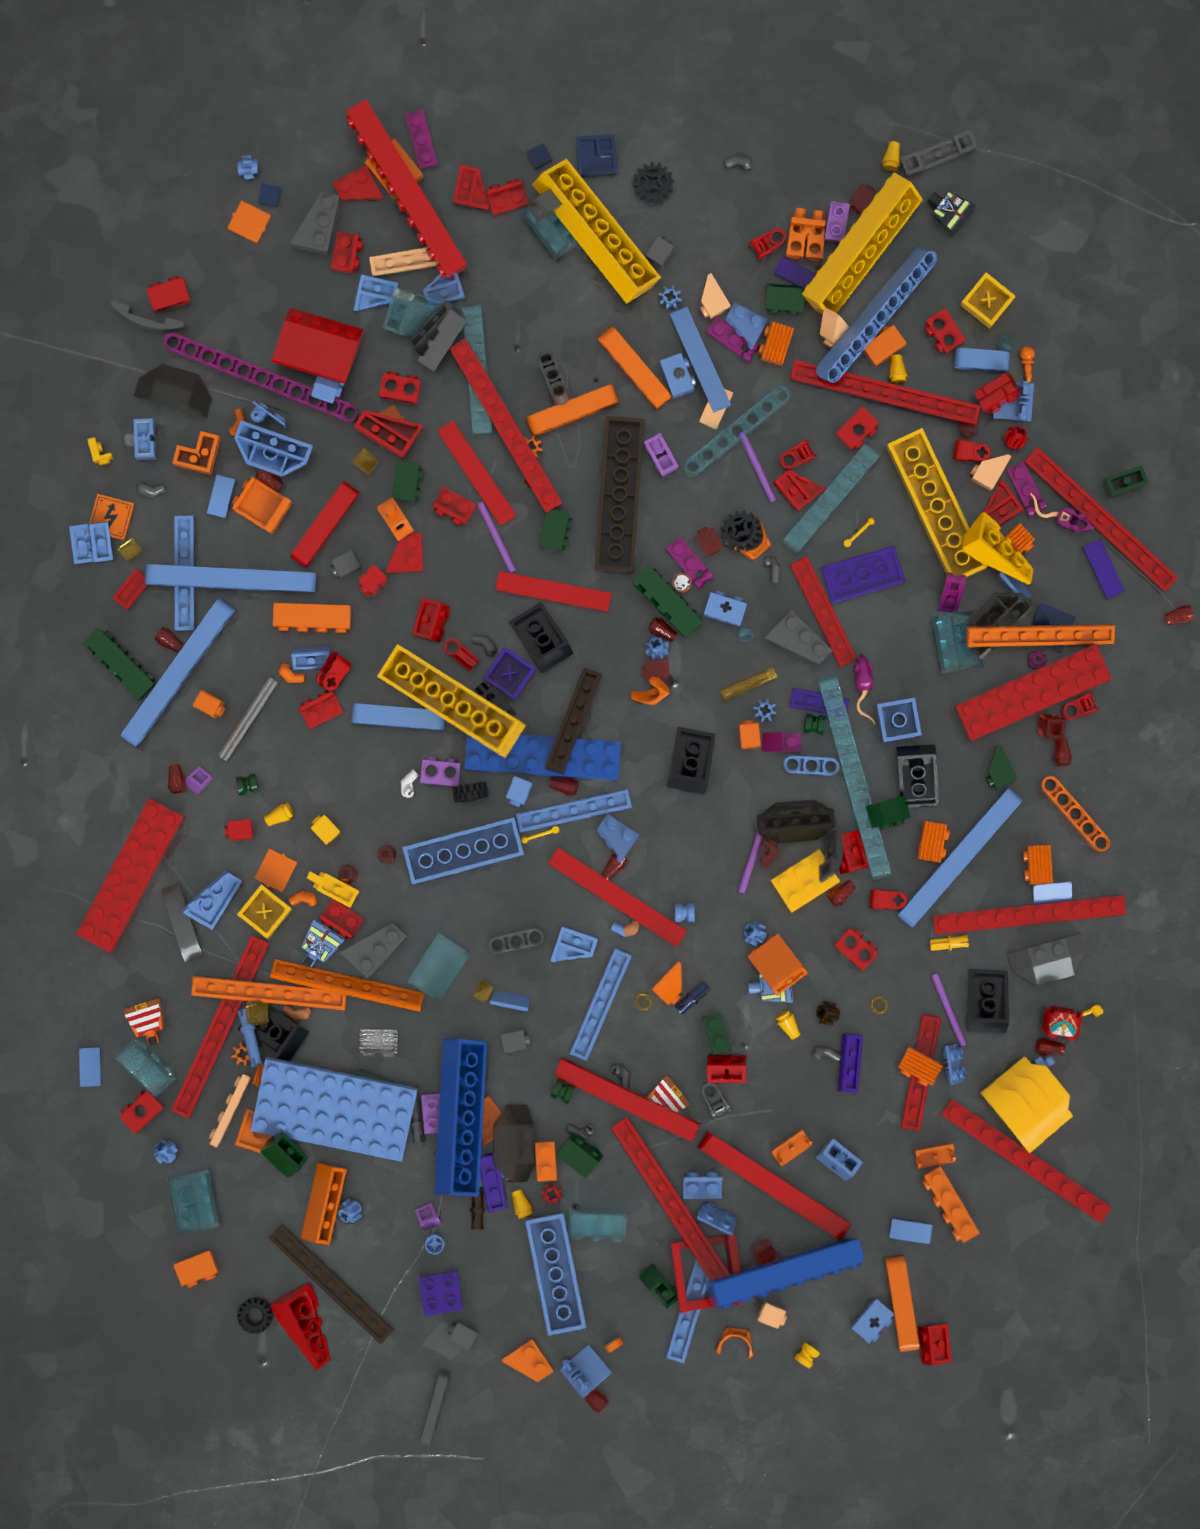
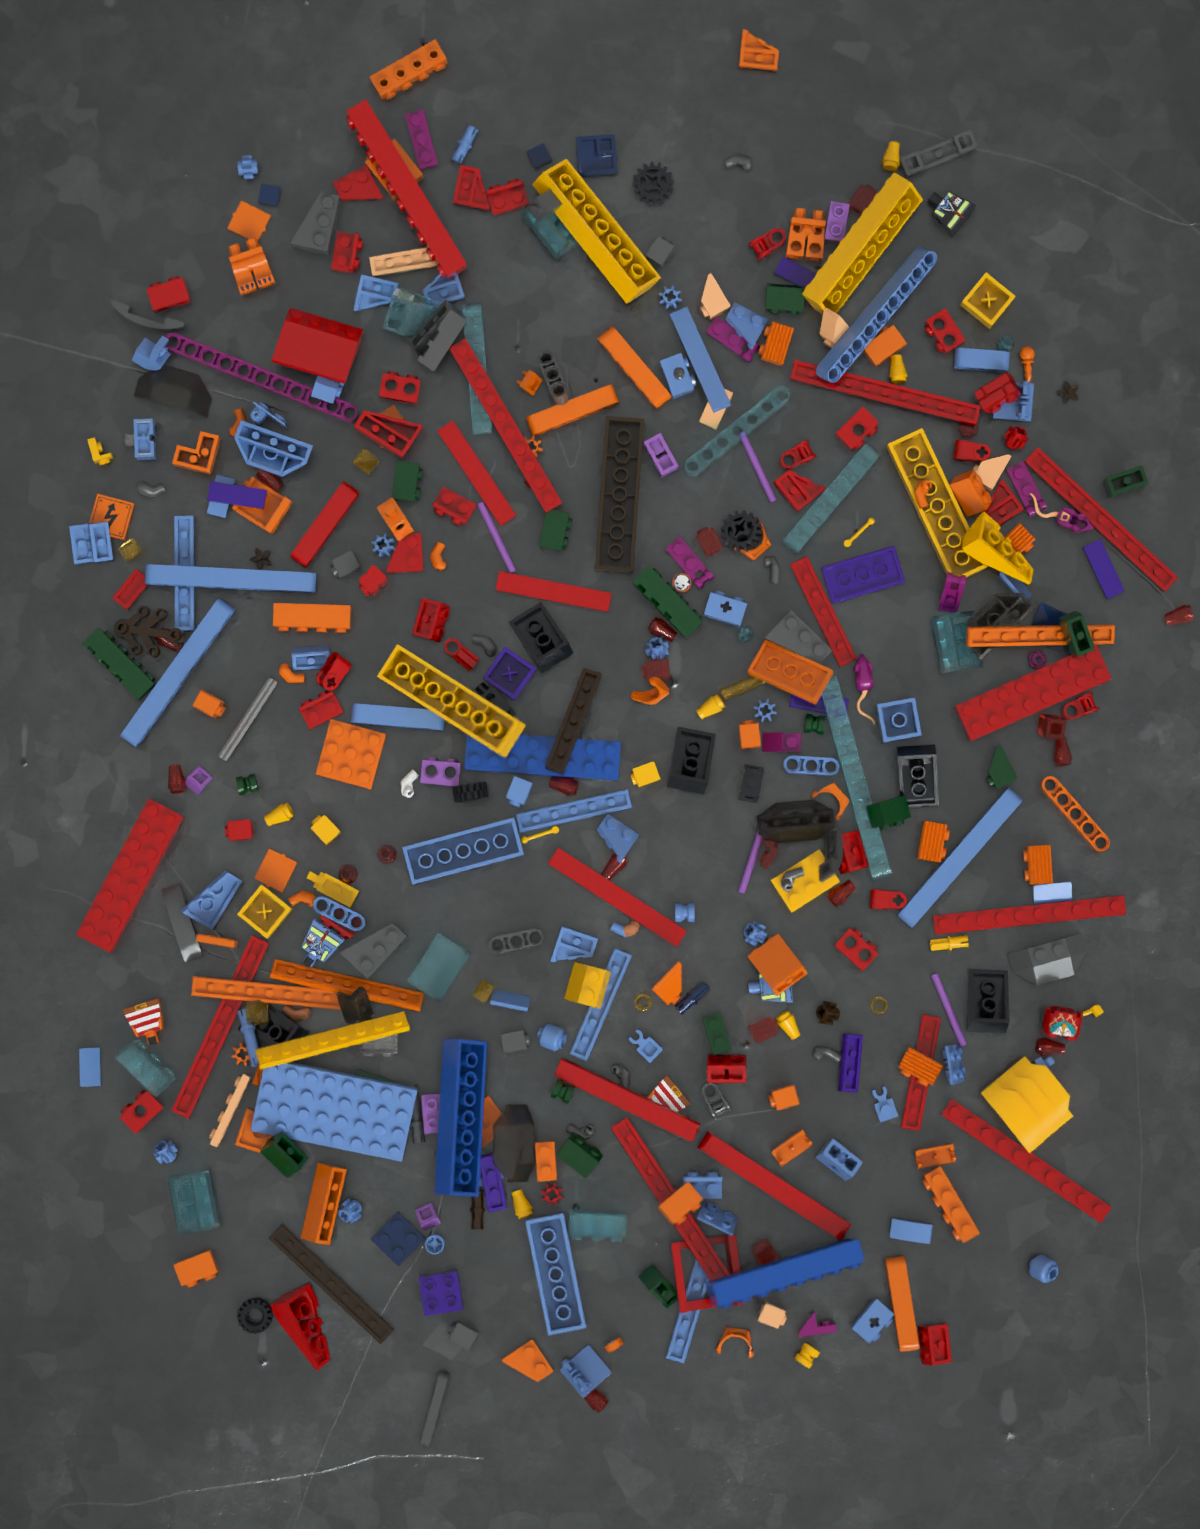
none -> dark brown plant [114,605,185,658]
none -> medium blue brick [132,335,171,371]
none -> orange tile [196,934,239,948]
none -> dark purple tile [207,481,267,510]
none -> orange hips [229,238,276,296]
none -> dark brown plant [249,548,271,570]
none -> yellow plate [255,1011,410,1070]
none -> medium blue beam [313,896,366,931]
none -> orange plate [316,719,387,789]
none -> clear smoke panel [336,986,374,1024]
none -> orange brick [369,39,448,100]
none -> medium blue gear [371,533,396,558]
none -> dark blue plate [371,1211,425,1266]
none -> orange arm [430,541,446,571]
none -> medium blue pin [450,125,478,164]
none -> orange tile [516,370,543,396]
none -> medium blue head [537,1023,567,1051]
none -> yellow slope [564,962,611,1009]
none -> medium blue plate [629,1029,663,1063]
none -> yellow brick [630,761,660,787]
none -> orange brick [657,1181,703,1225]
none -> yellow cone [696,694,726,720]
none -> black torso [738,764,764,803]
none -> orange wing [739,29,779,71]
none -> orange plate [747,639,834,705]
none -> clear red brick [748,1016,779,1044]
none -> orange brick [768,1084,800,1111]
none -> dark grey arm [781,866,804,892]
none -> magenta slope [798,1310,837,1337]
none -> orange helmet [811,783,850,821]
none -> medium blue plate [872,1086,898,1122]
none -> orange arm [914,480,932,509]
none -> orange brick [950,469,992,517]
none -> medium blue head [1029,1255,1058,1283]
none -> dark brown plant [1057,381,1079,404]
none -> dark green brick [1058,611,1095,657]

